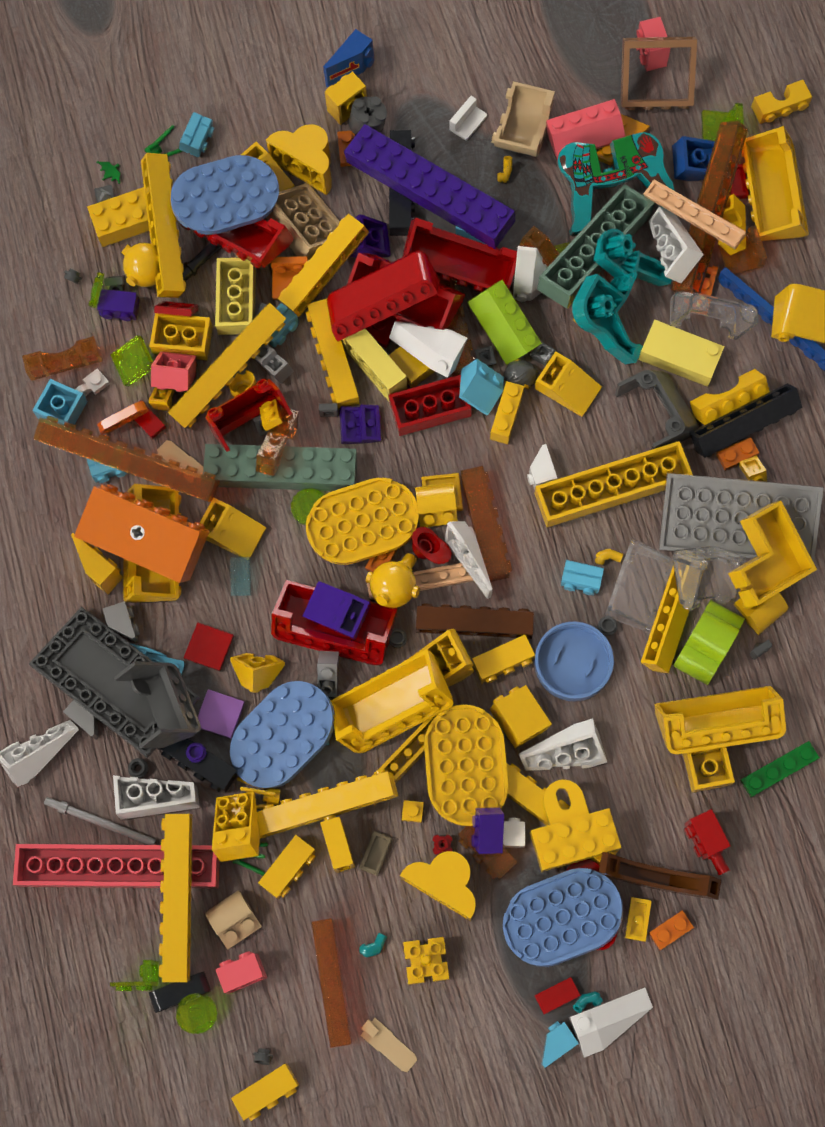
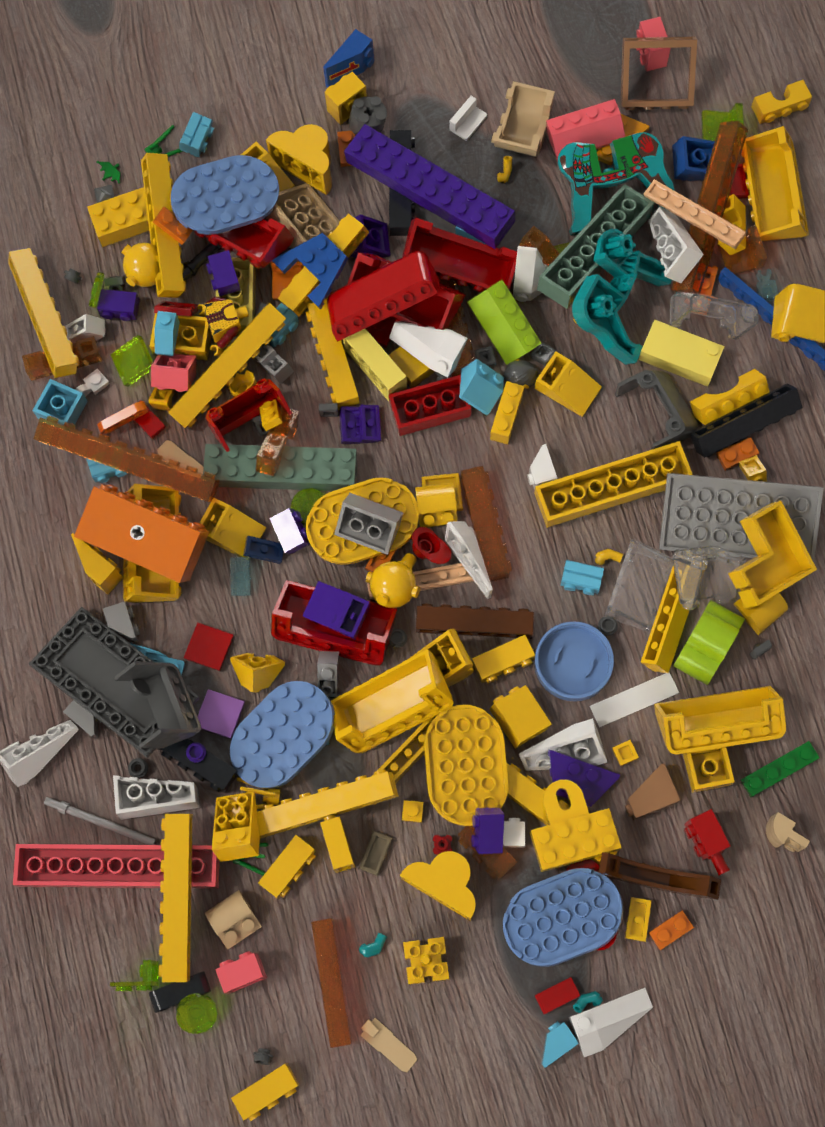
none -> yellow brick [8,248,79,378]
none -> white slope [66,314,106,343]
none -> orange plate [153,207,193,245]
none -> medium azure slope [155,311,180,356]
none -> torso [198,297,249,357]
none -> dark purple brick [206,250,241,297]
none -> dark blue plate [243,536,284,564]
none -> brick [270,508,310,554]
none -> blue wing [273,233,348,309]
none -> light grey slope [334,493,403,555]
none -> dark purple wing [548,749,620,807]
none -> white sticker [590,672,679,728]
none -> yellow plate [612,740,639,767]
none -> medium nougat slope [625,763,680,820]
none -> clear light blue plate [756,269,778,301]
none -> tan brick [766,812,810,852]

